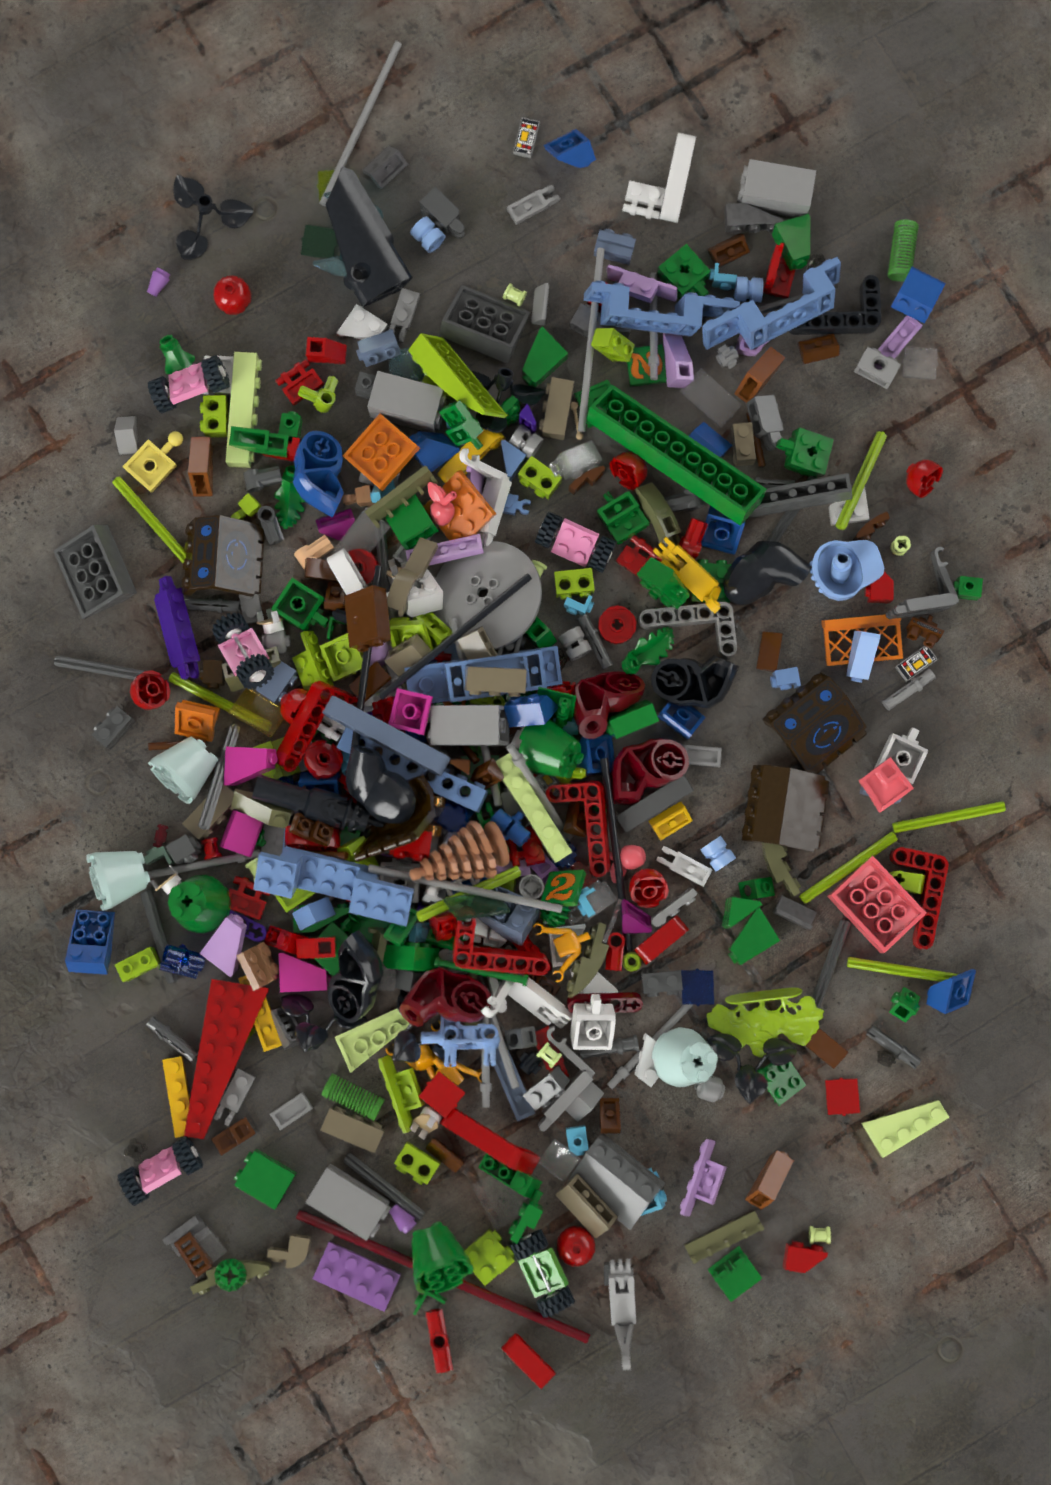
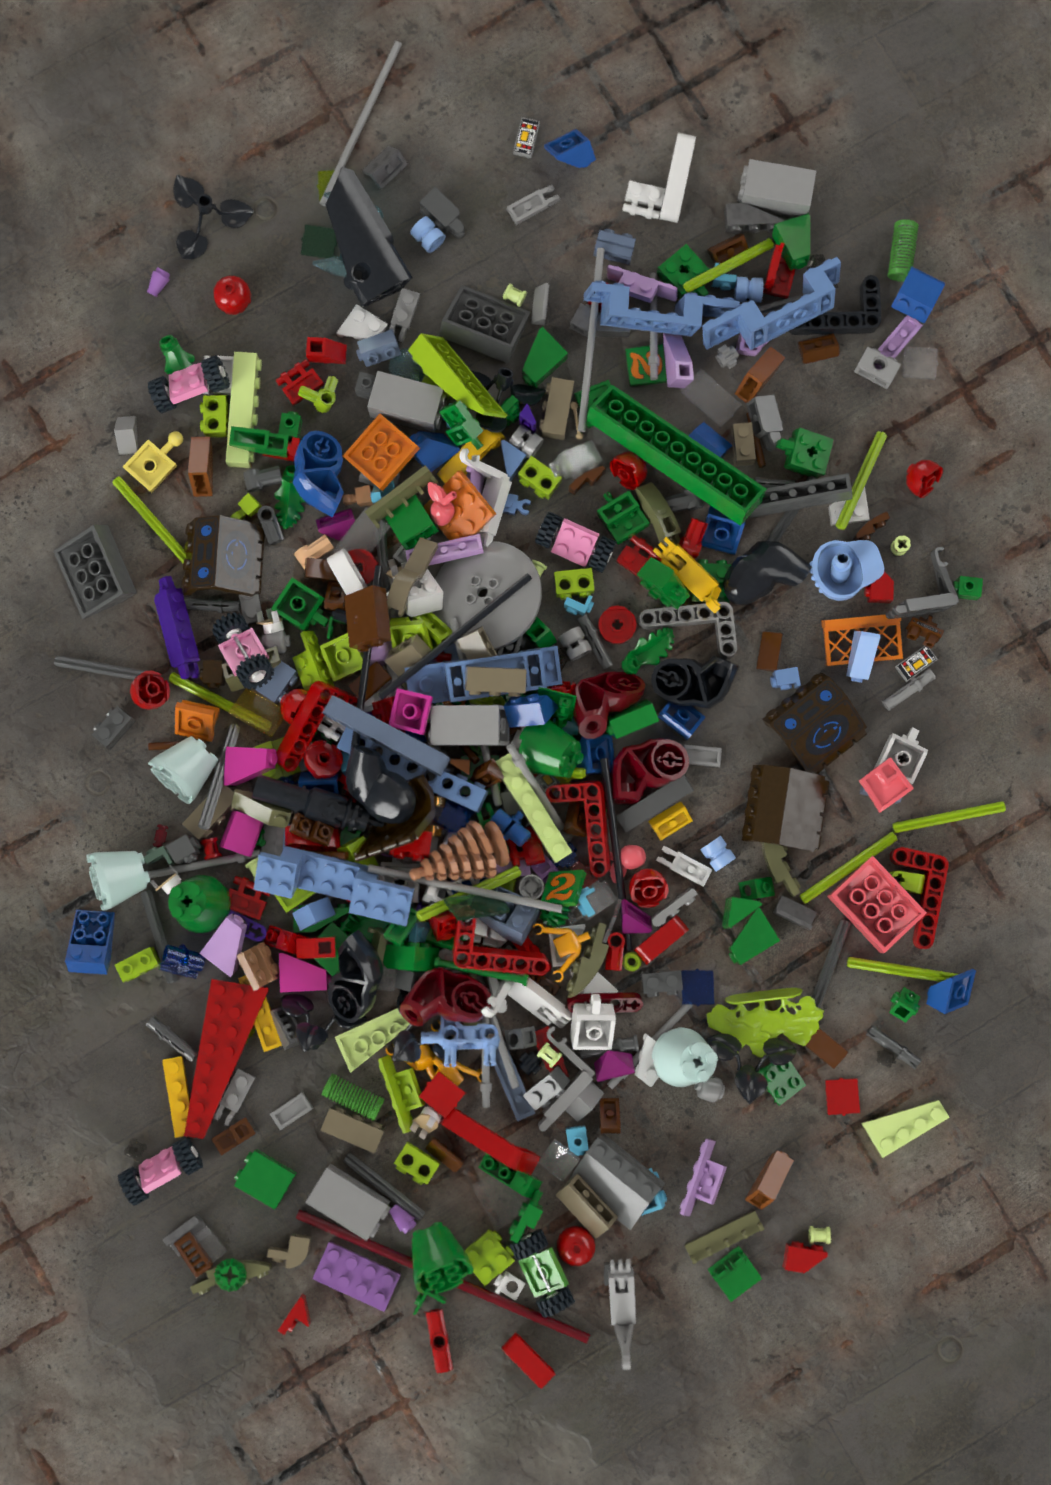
lime brick [591,328,635,362] -> none
none -> red slope [278,1293,311,1335]
none -> white bracket [494,1271,525,1300]
none -> magenta slope [594,1050,635,1082]
none -> lime axle [683,238,774,293]

